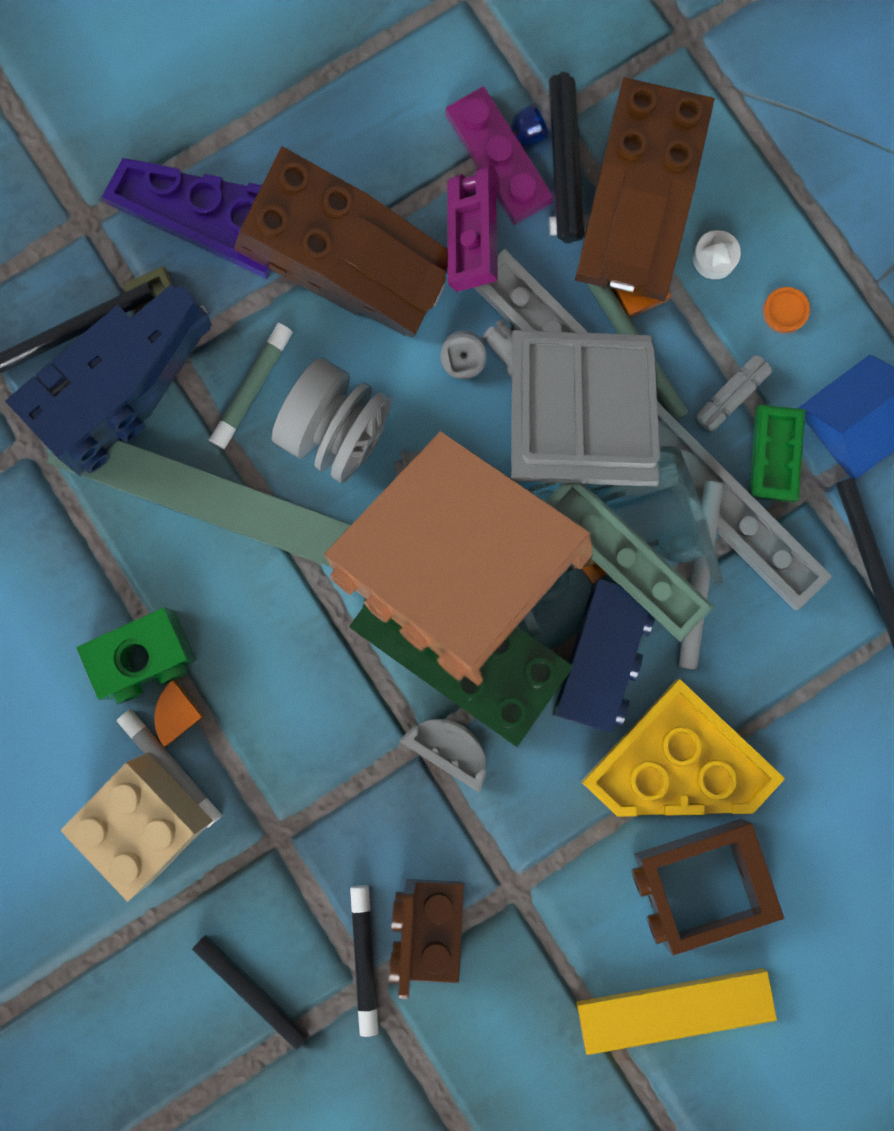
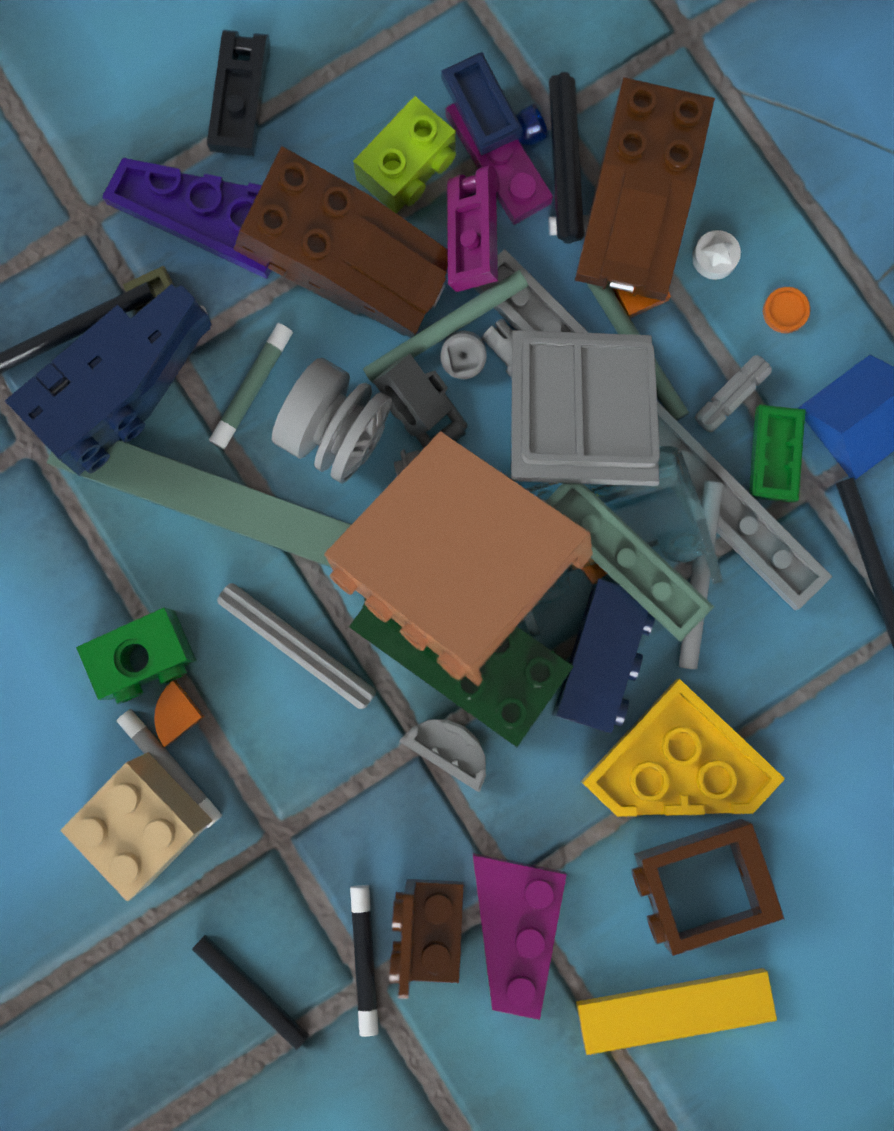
none -> black plate [207,30,270,156]
none -> light grey axle [217,583,376,709]
none -> lime brick [353,96,456,214]
none -> sand green bar [363,270,529,384]
none -> dark grey piece [373,354,467,448]
none -> dark blue tile [441,52,523,156]
none -> magenta wing [472,853,567,1020]

